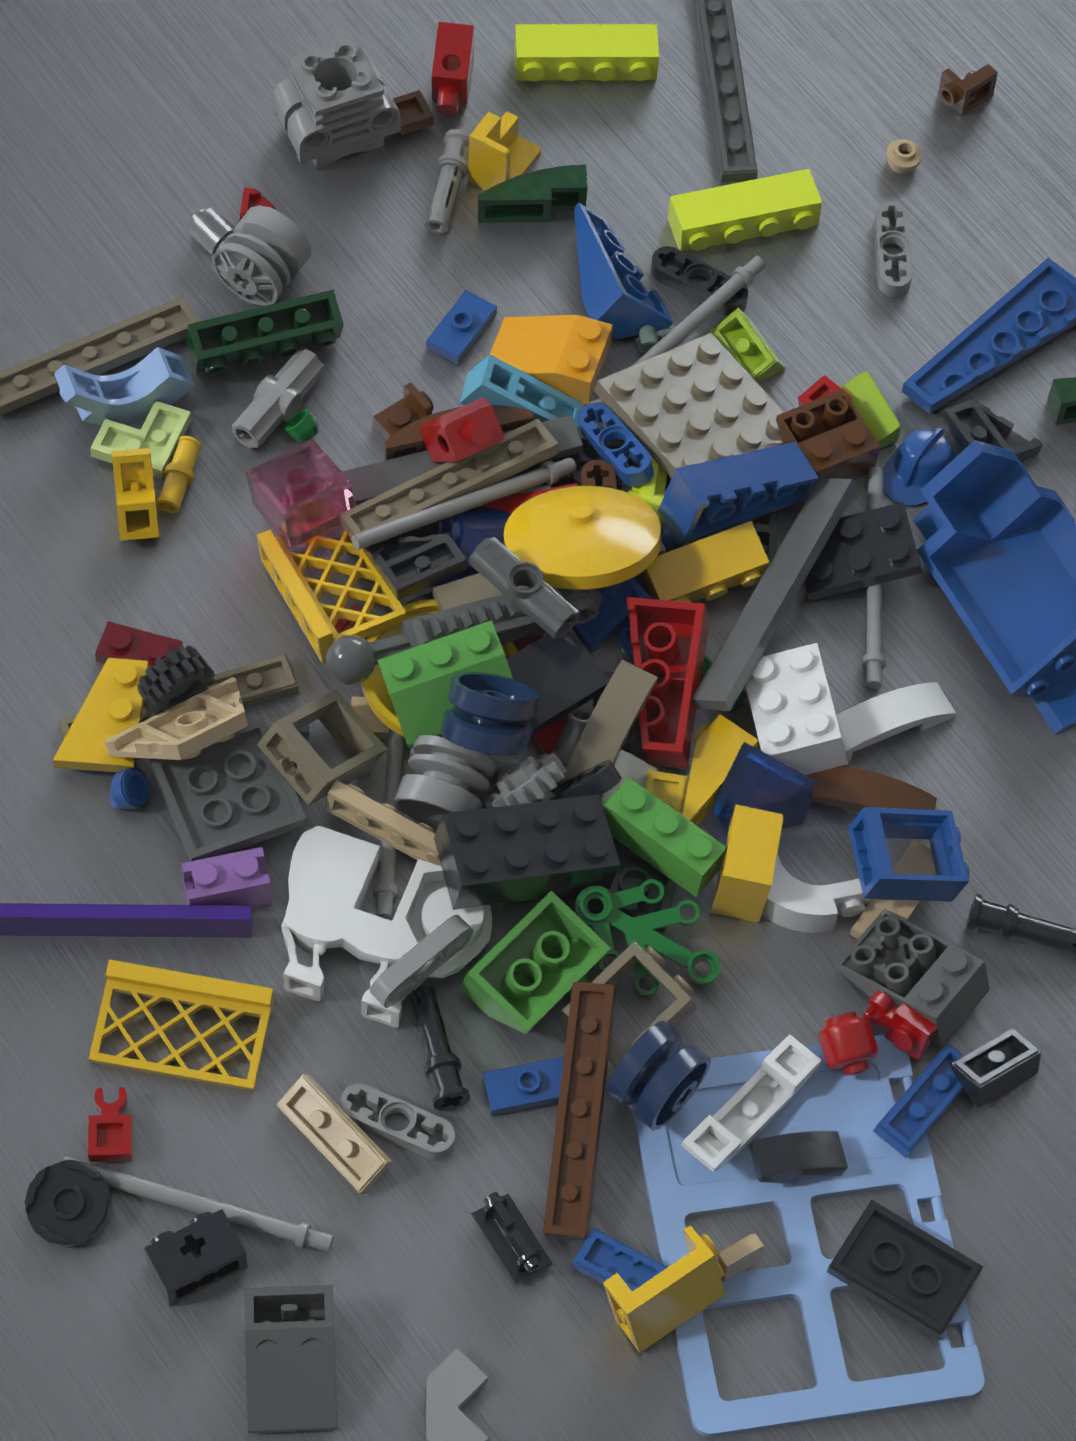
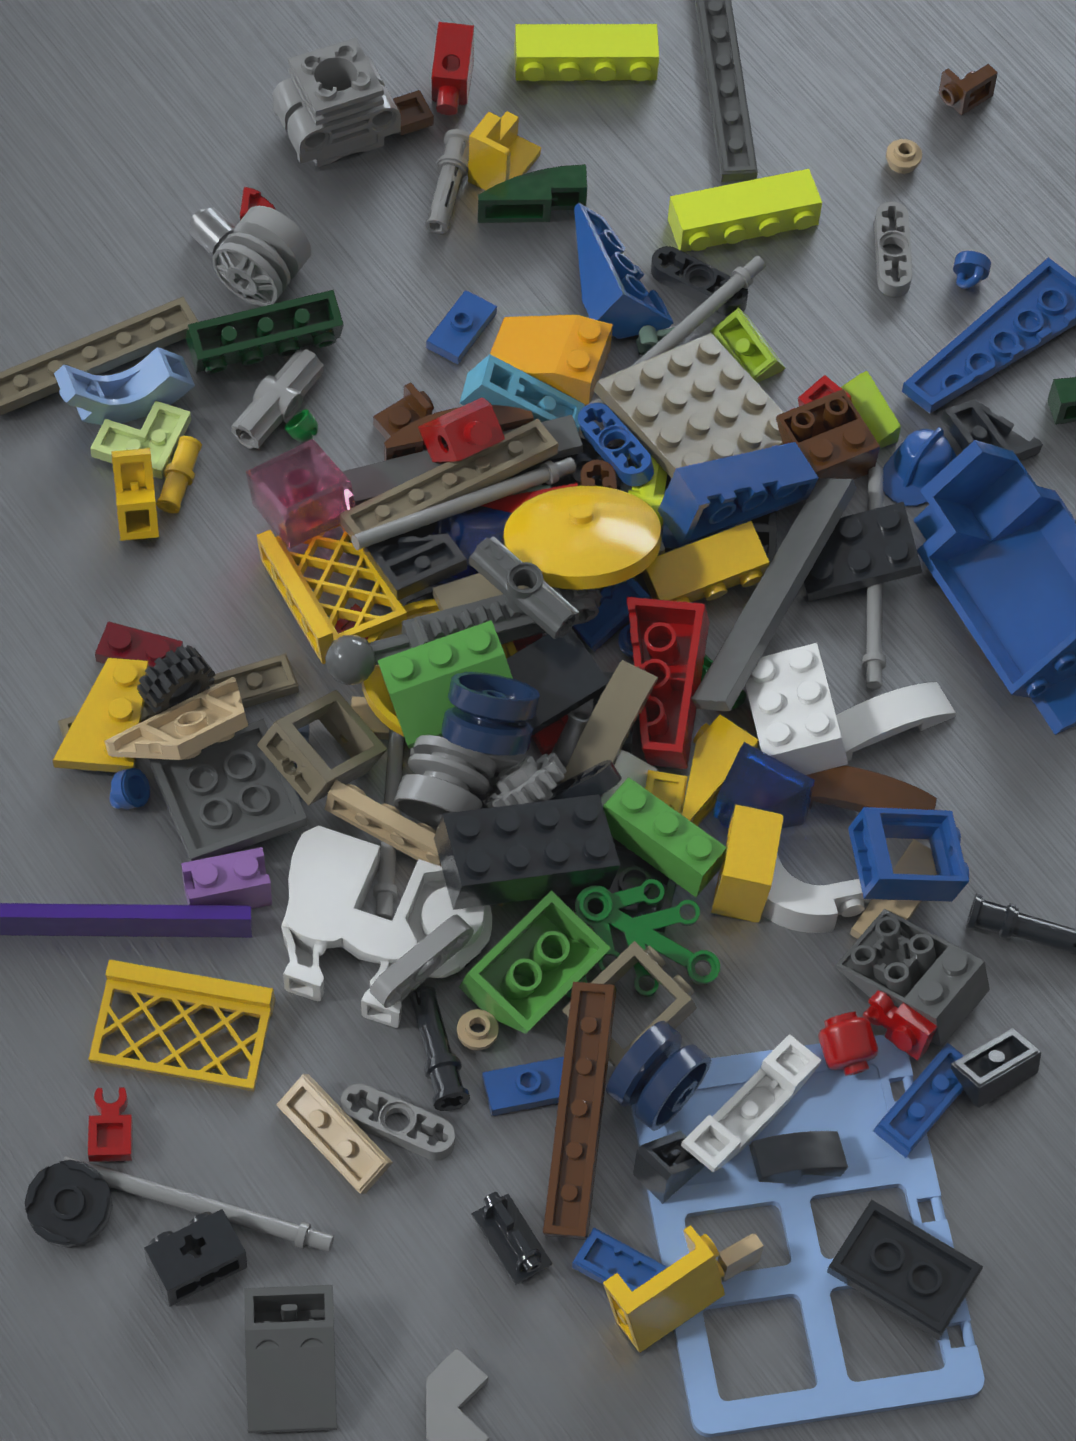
none -> tan plate [457,1009,499,1051]
none -> black slope [633,1131,705,1204]
none -> blue tile [953,251,991,289]

